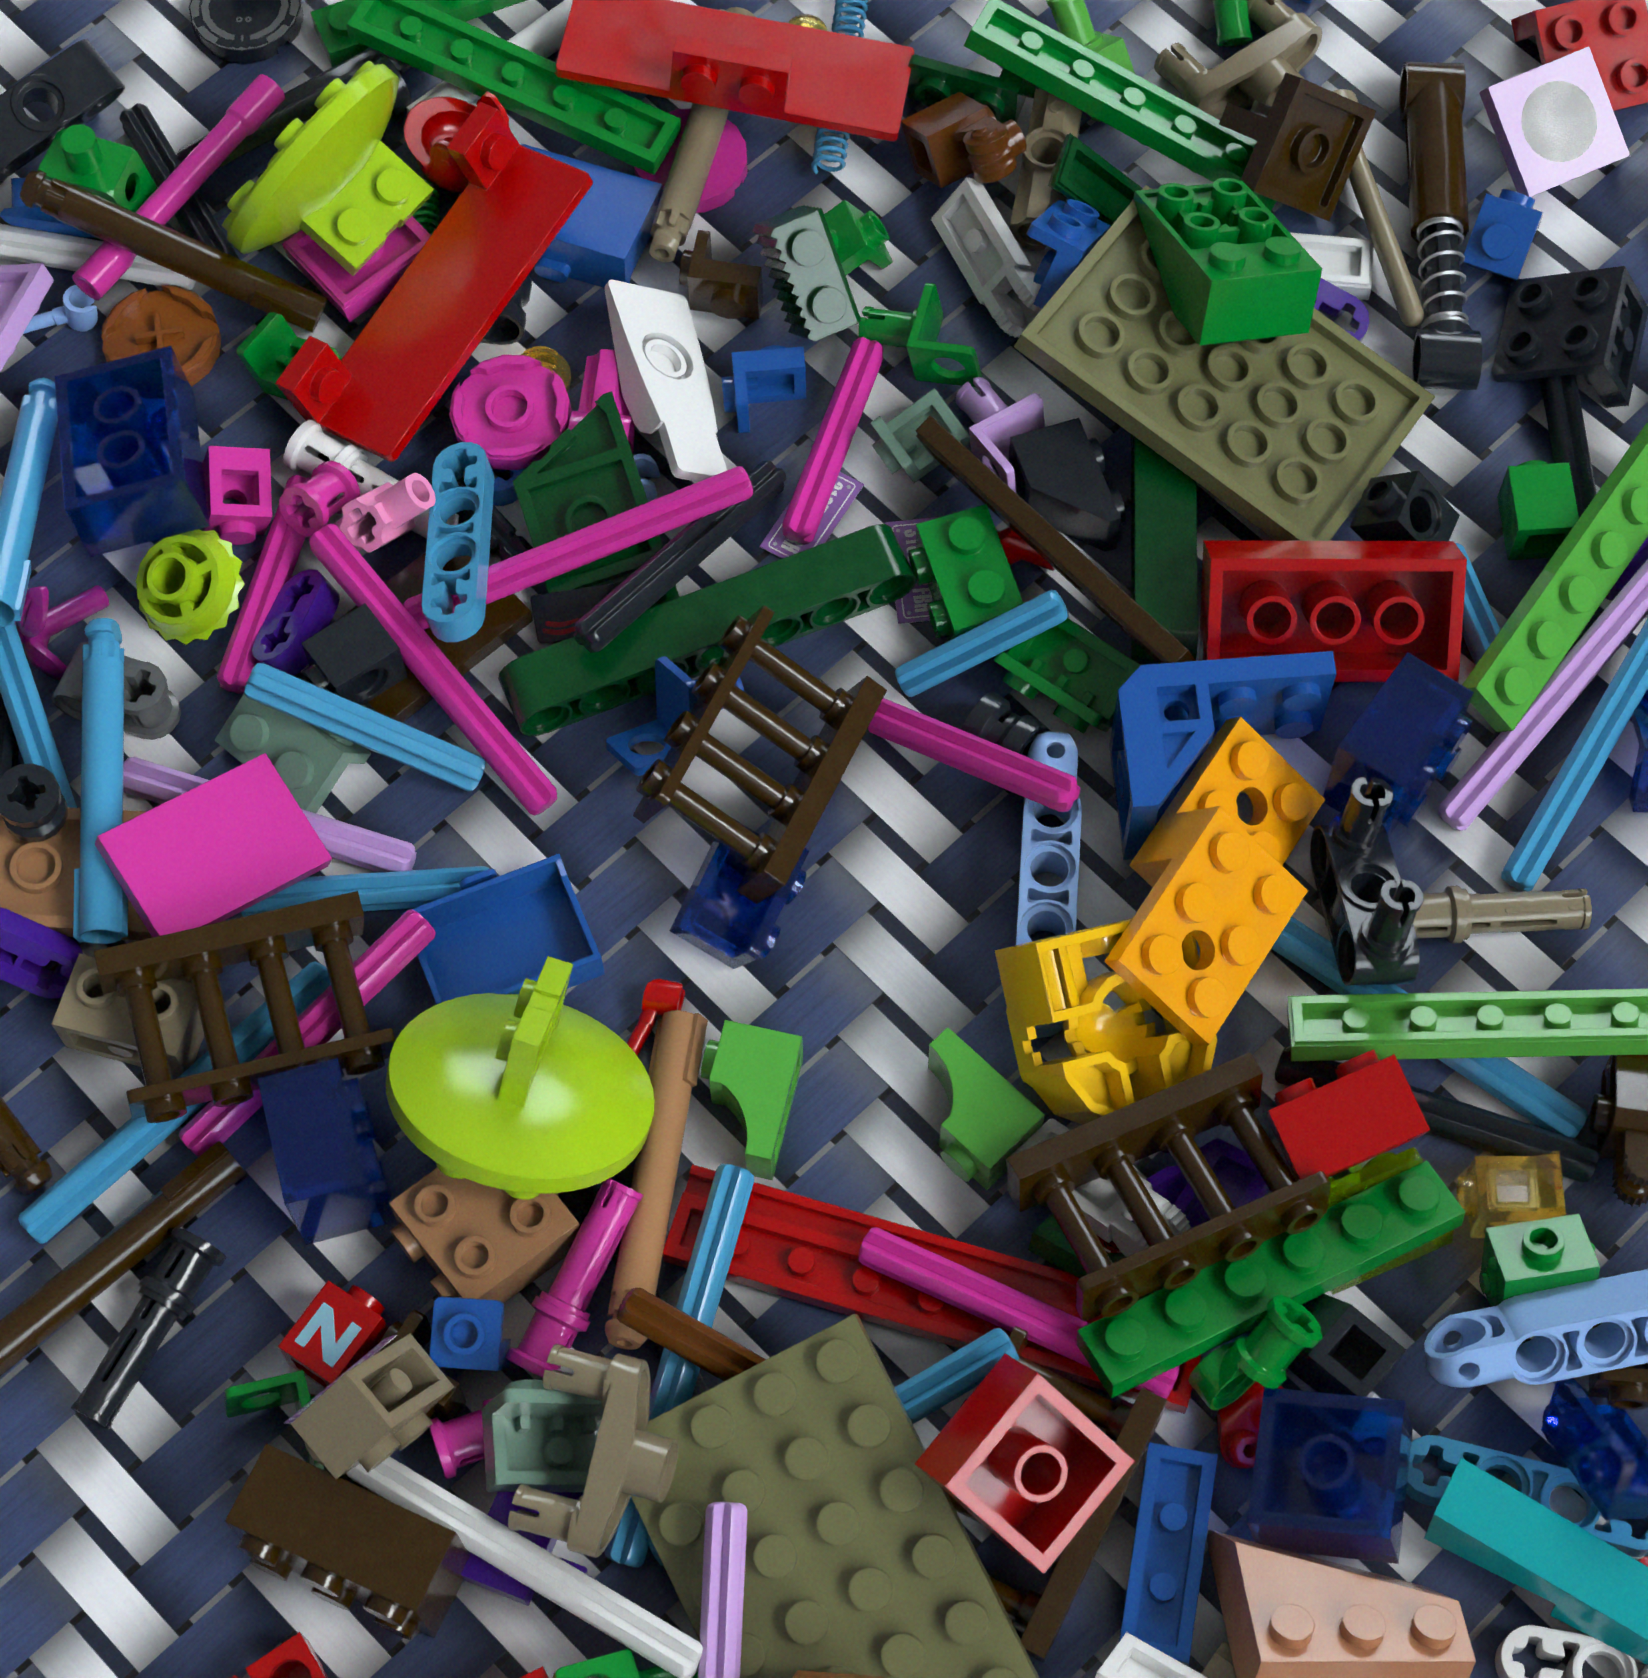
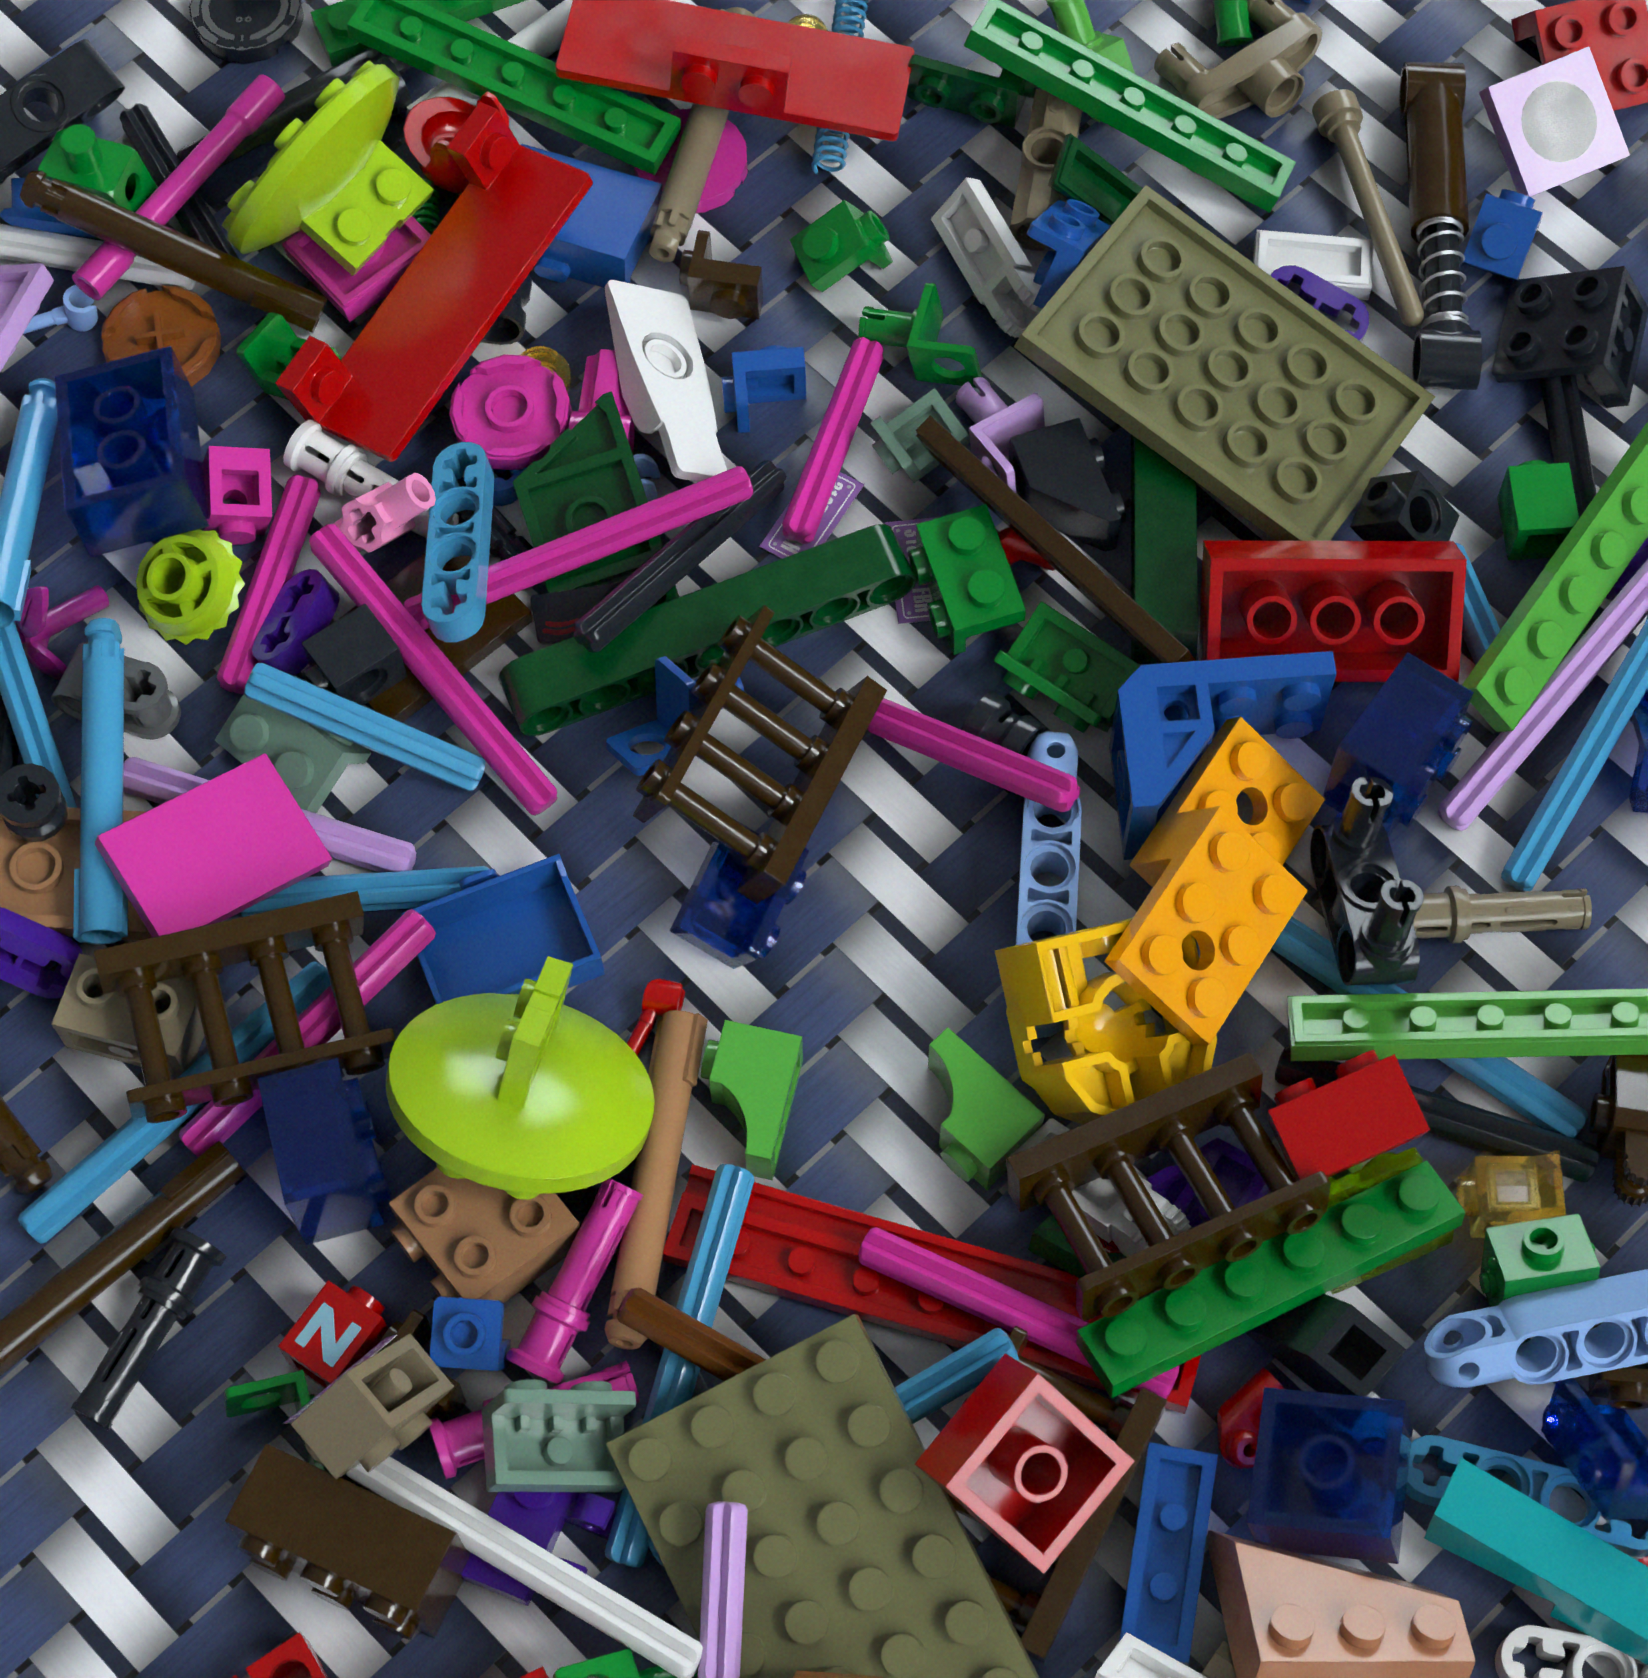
dark pink bush [279,461,360,537] -> none
dark tan connector [508,1343,679,1558] -> none
brick [752,205,861,341] -> none
dark azure axle [895,590,1068,697] -> none
reddish brown brick [901,92,1027,188] -> none
green slope [1134,178,1322,346] -> none
green connector [1188,1294,1323,1411] -> none
dark brown bracket [1218,72,1377,221] -> none

